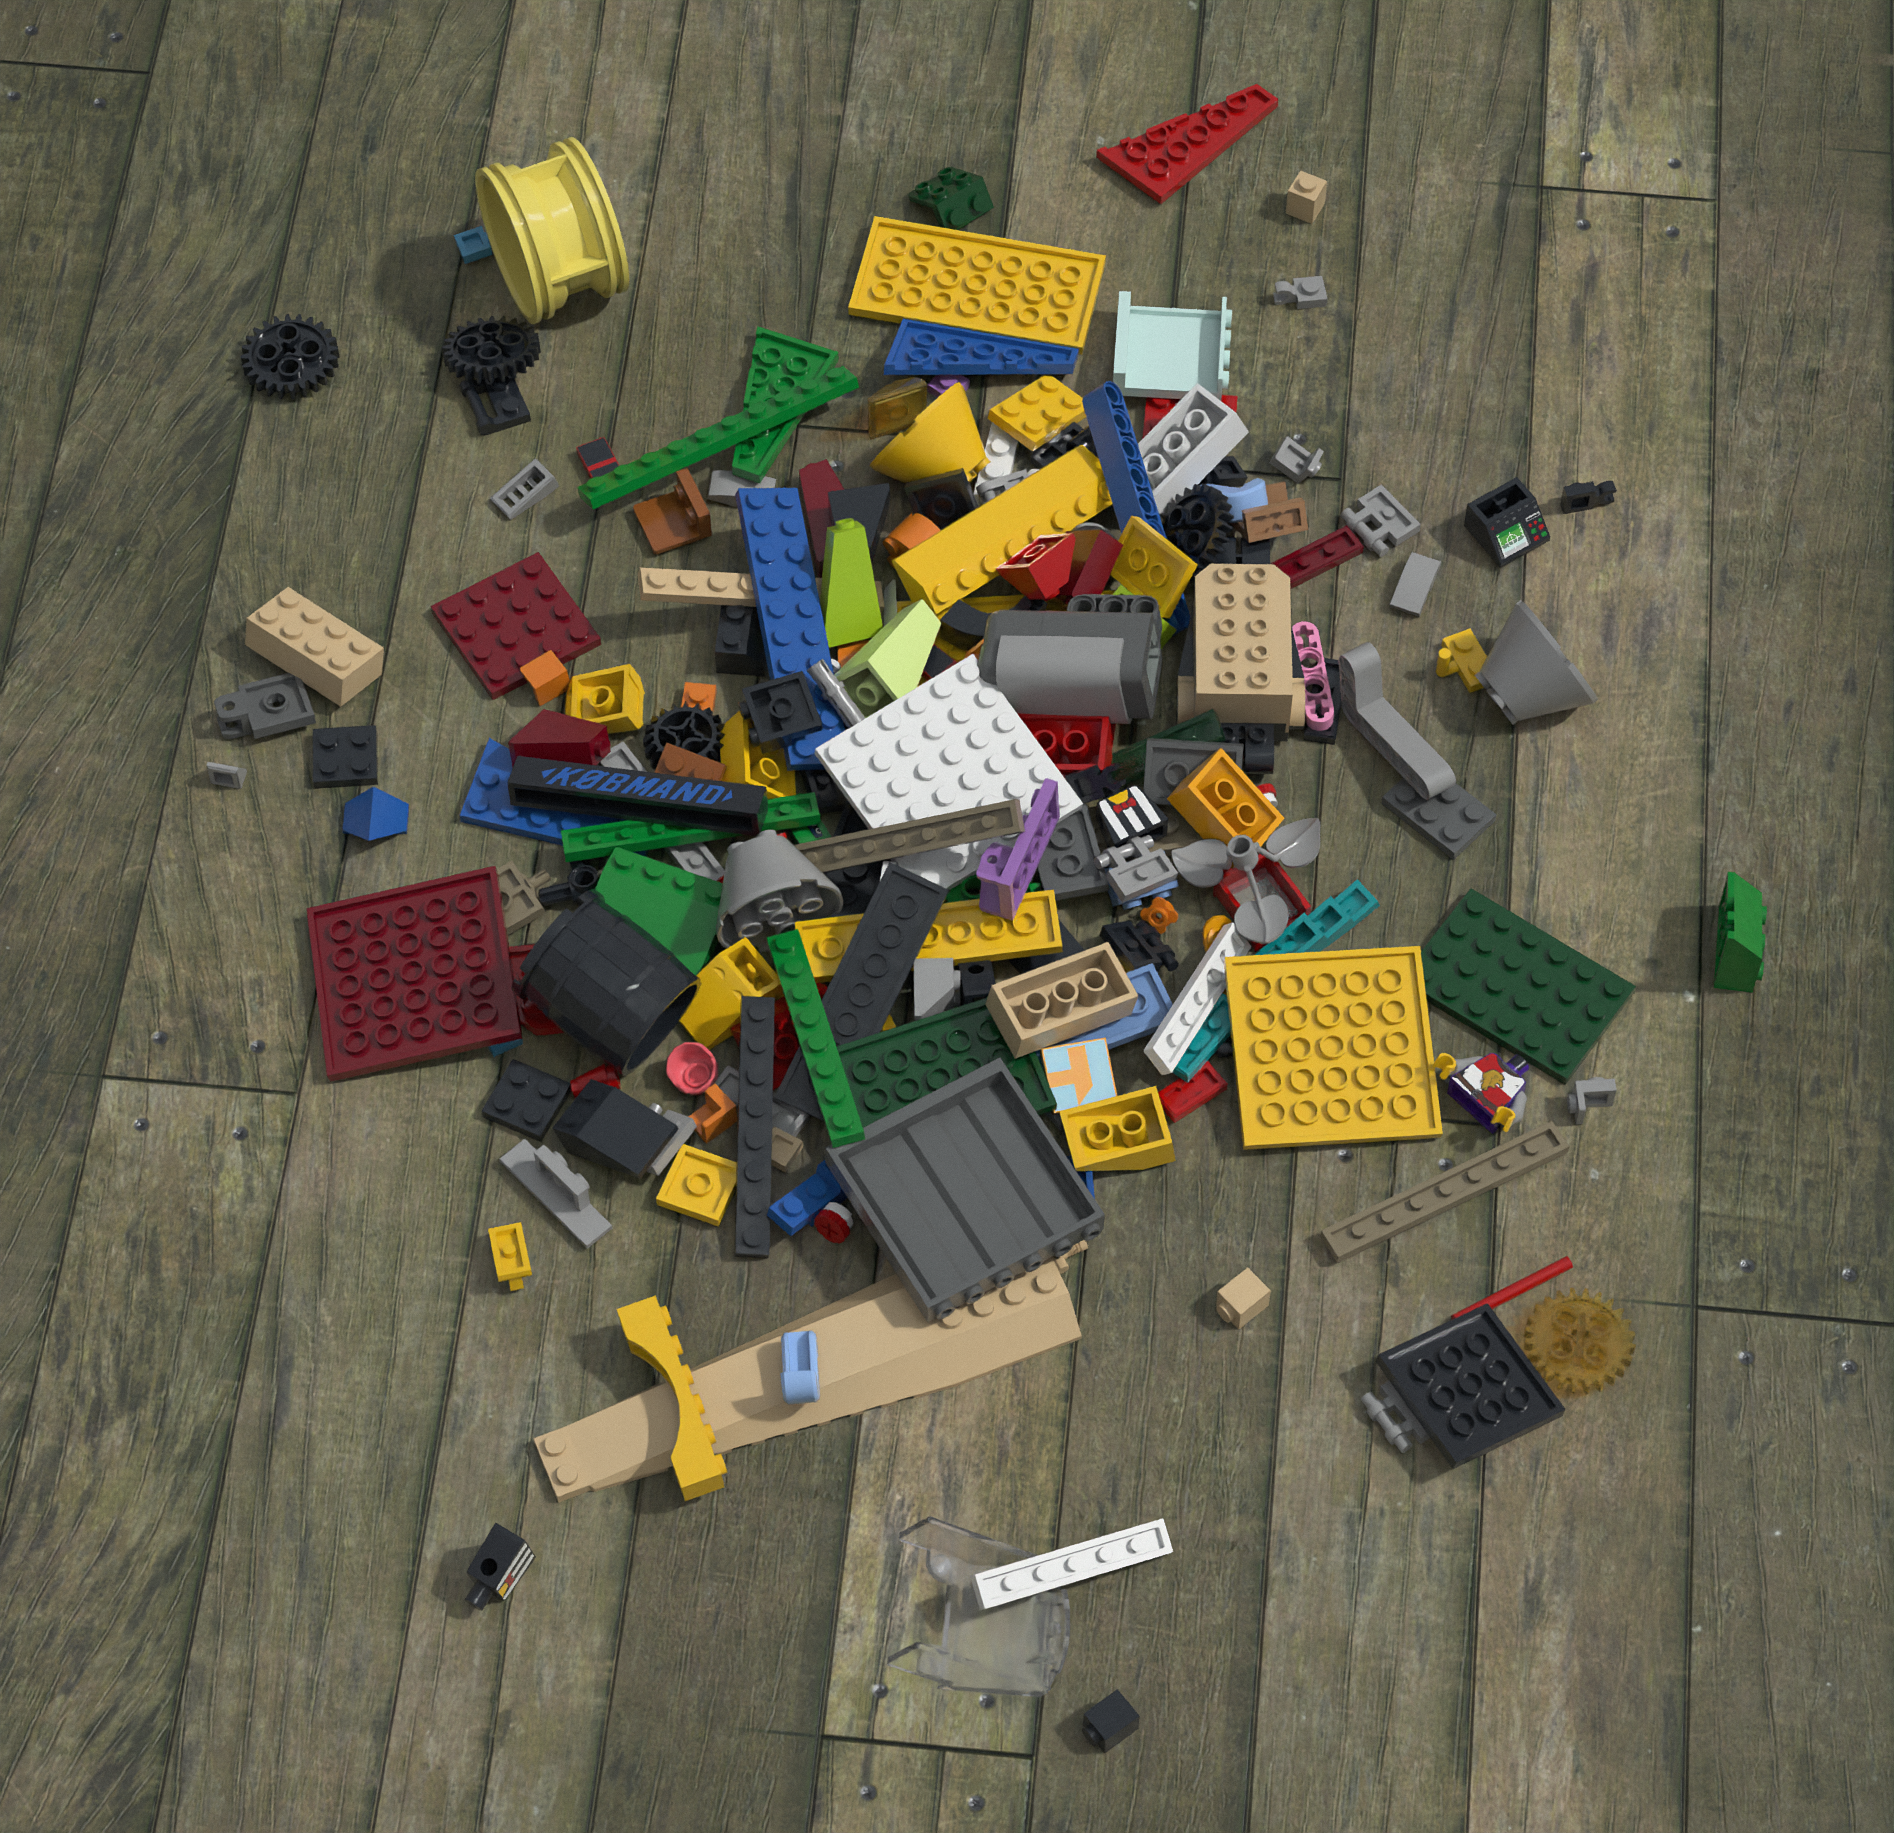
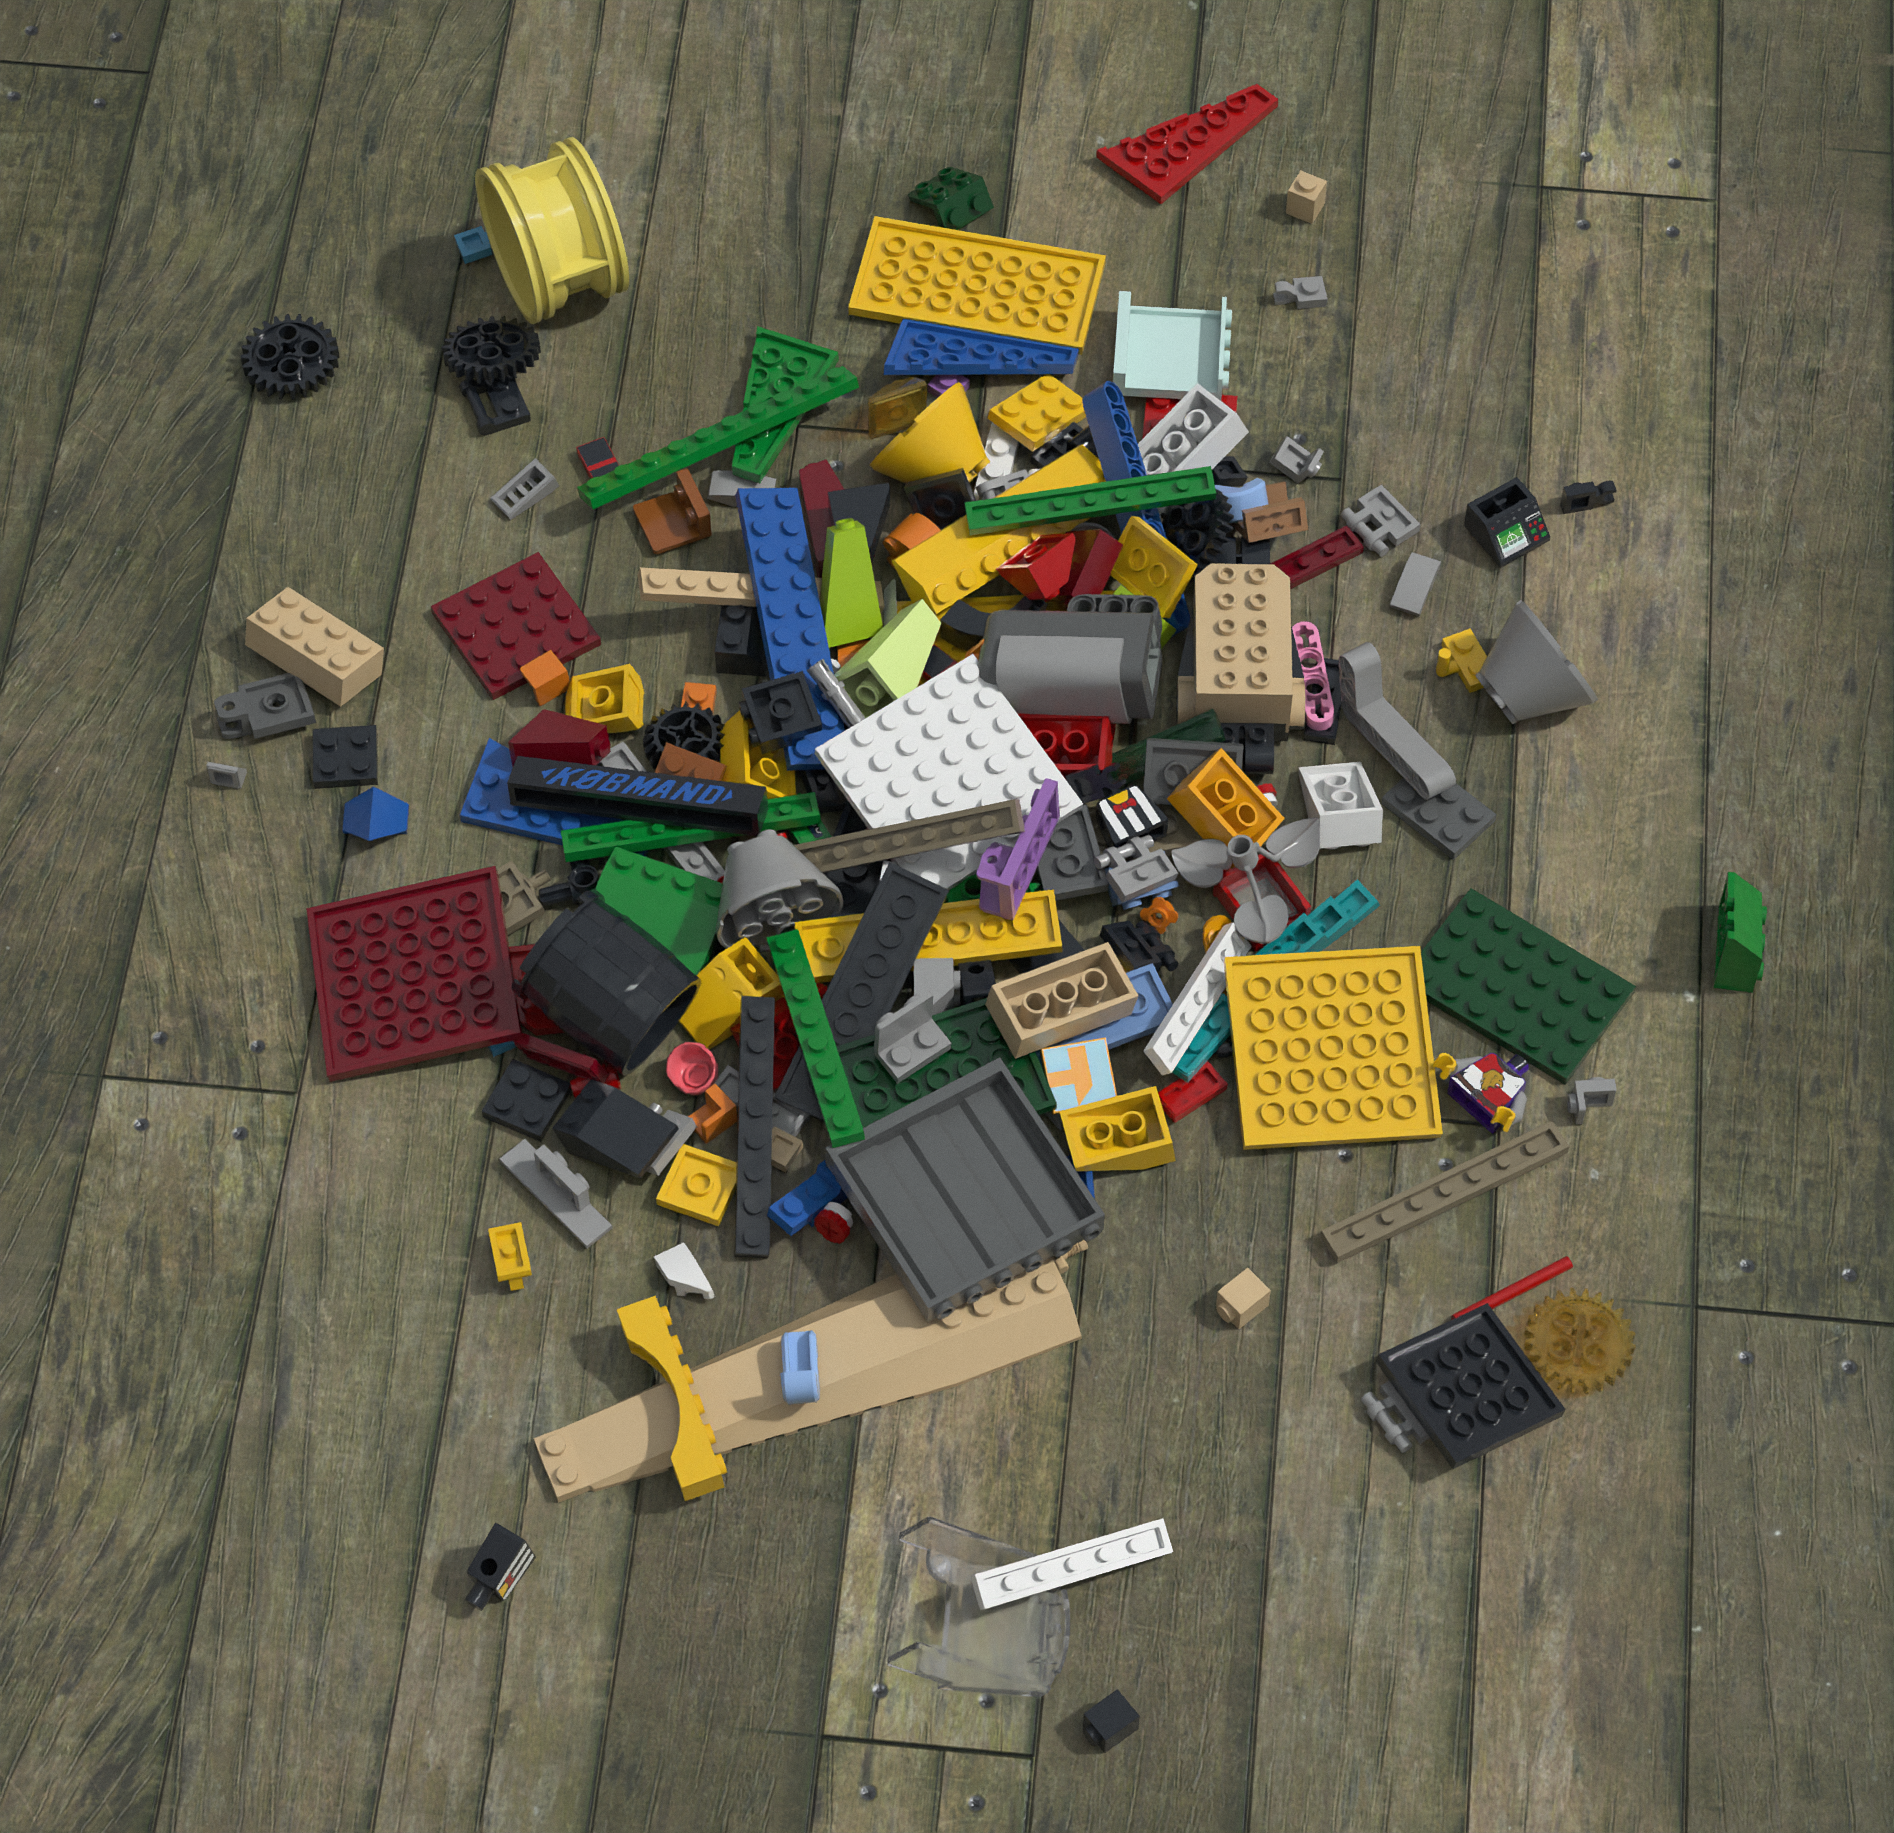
none -> dark red tile [513,1033,609,1083]
none -> white slope [654,1243,714,1299]
none -> light grey bracket [874,991,952,1084]
none -> green plate [965,466,1216,536]
none -> white slope [1298,762,1383,849]

